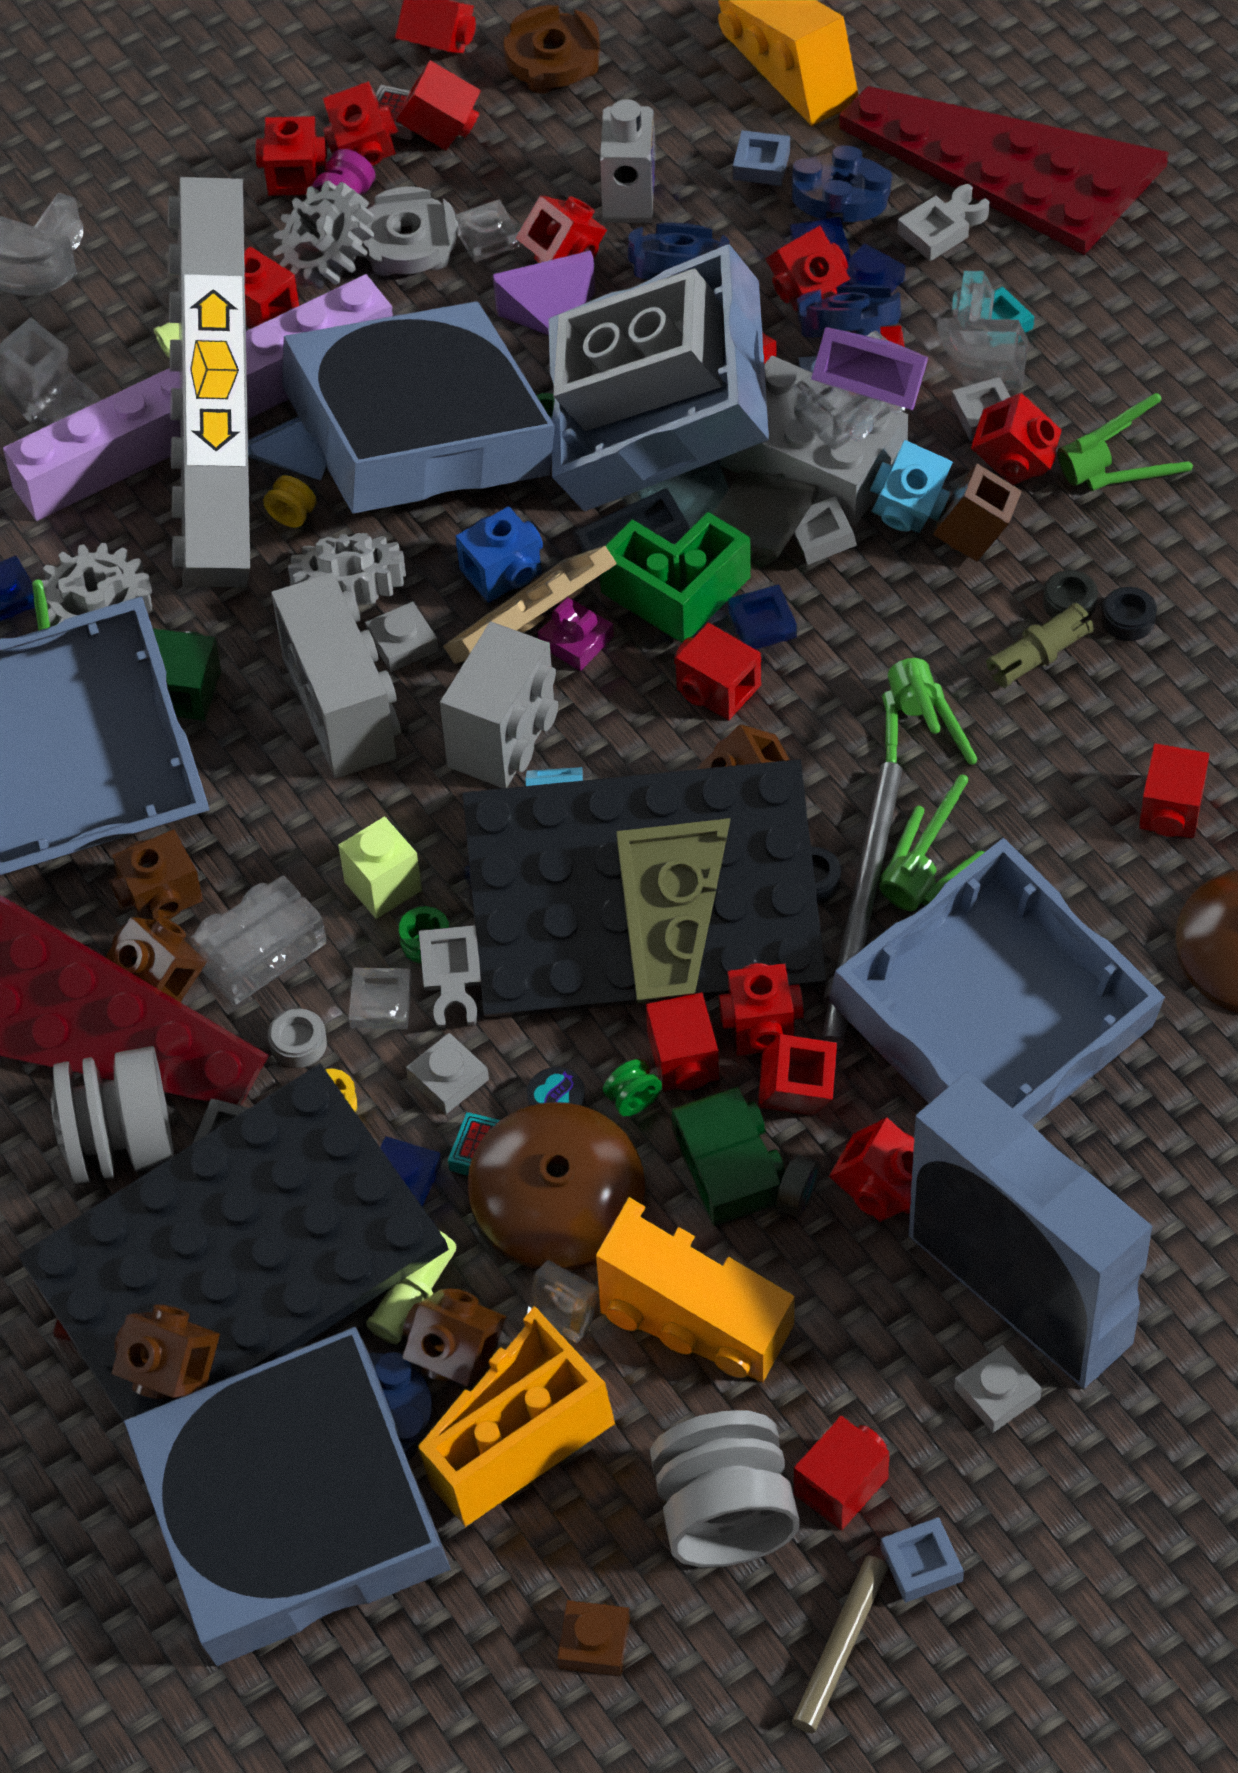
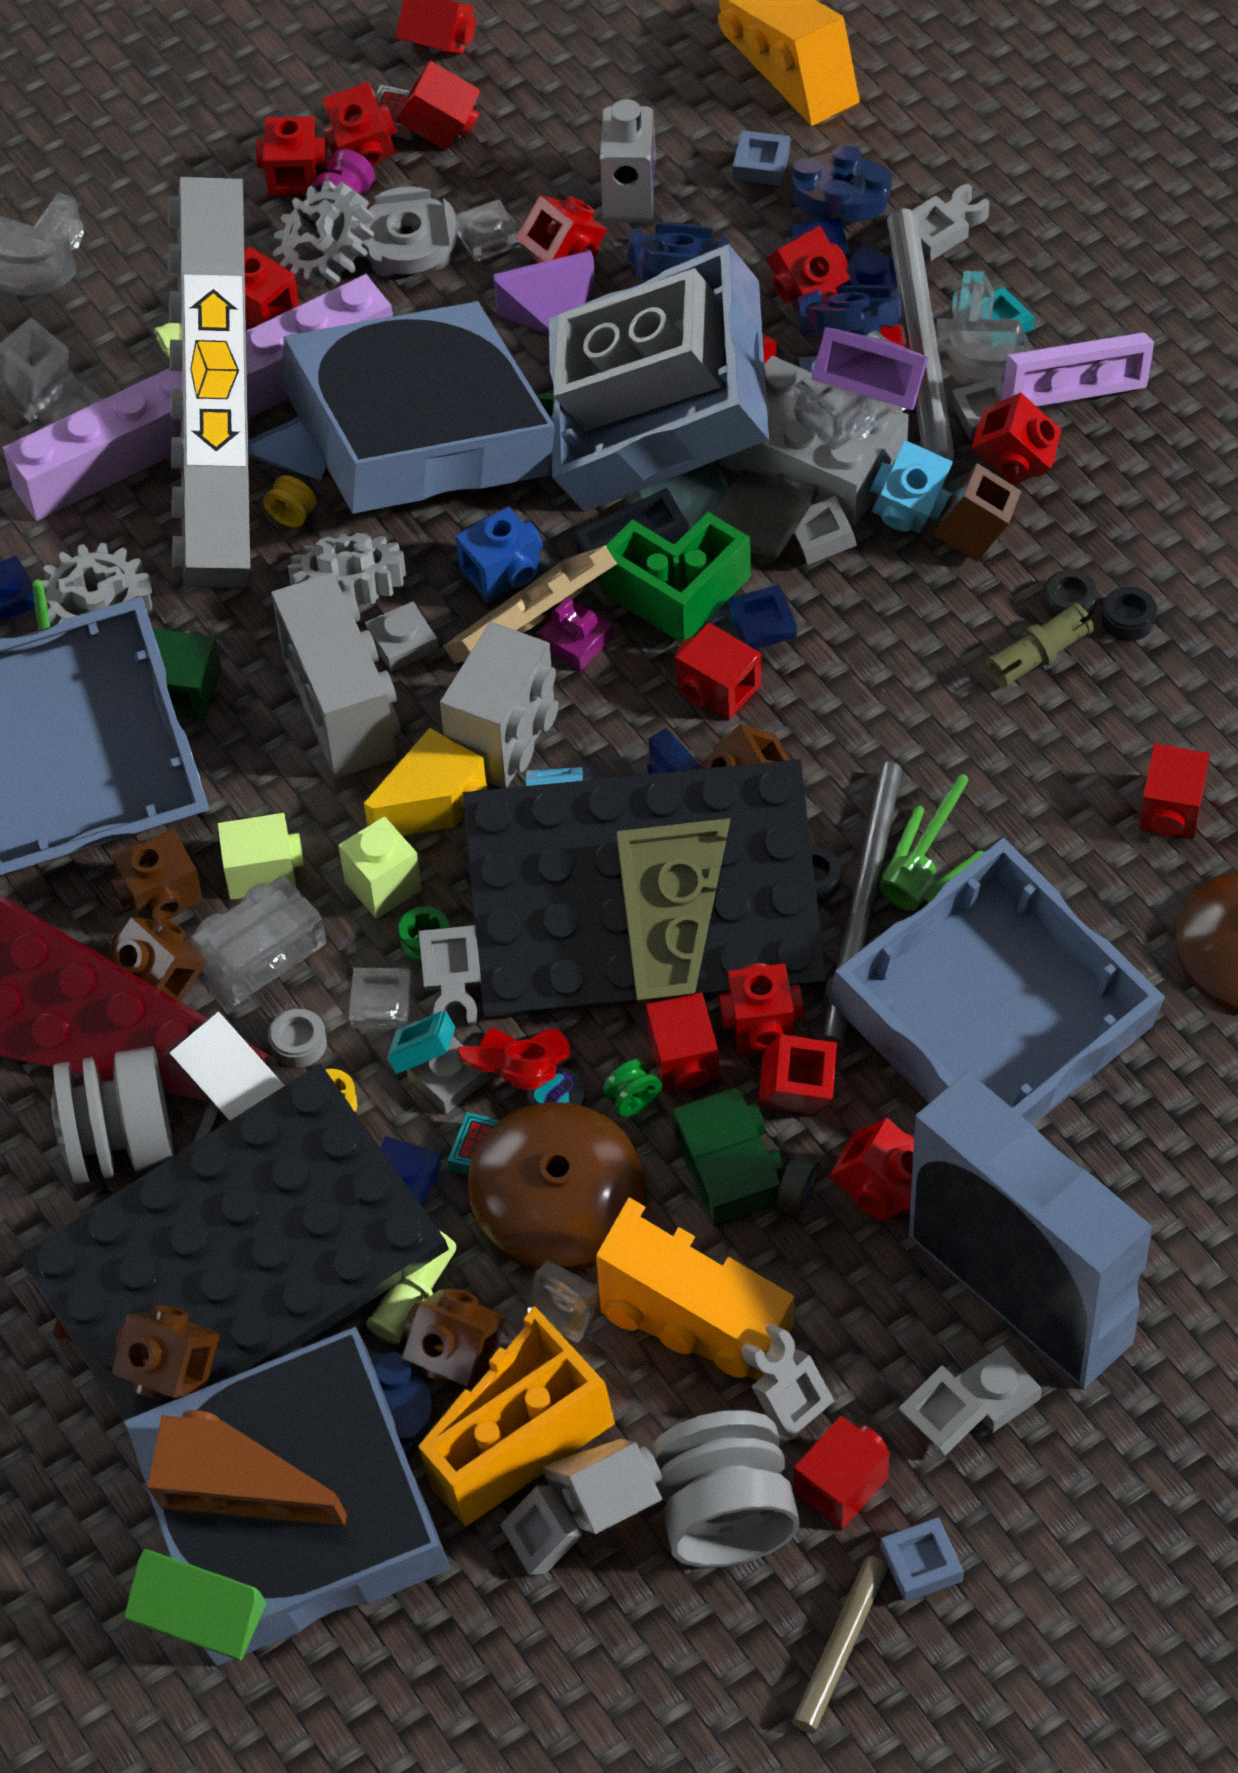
reddish brown plate [503,5,600,94] -> none
reddish brown plate [557,1600,630,1676] -> none
dark red wing [839,86,1169,255] -> none
bright green plant [882,658,977,765] -> none
bright green plant [1057,393,1193,492] -> none
none -> bright green slope [124,1549,267,1662]
none -> dark orange slope [147,1410,347,1526]
none -> white sticker [170,1011,285,1120]
none -> yellowish green brick [218,813,304,900]
none -> yellow slope [364,728,488,836]
none -> teal tile [387,1011,456,1074]
none -> red plate [457,1028,570,1090]
none -> light grey plate [500,1486,583,1575]
none -> light grey slope [542,1438,662,1534]
none -> clear blue plate [647,728,699,774]
none -> light grey plate [742,1323,834,1439]
none -> light grey axle [887,208,954,461]
none -> light grey plate [899,1365,989,1456]
none -> lavender plate [1001,332,1154,406]

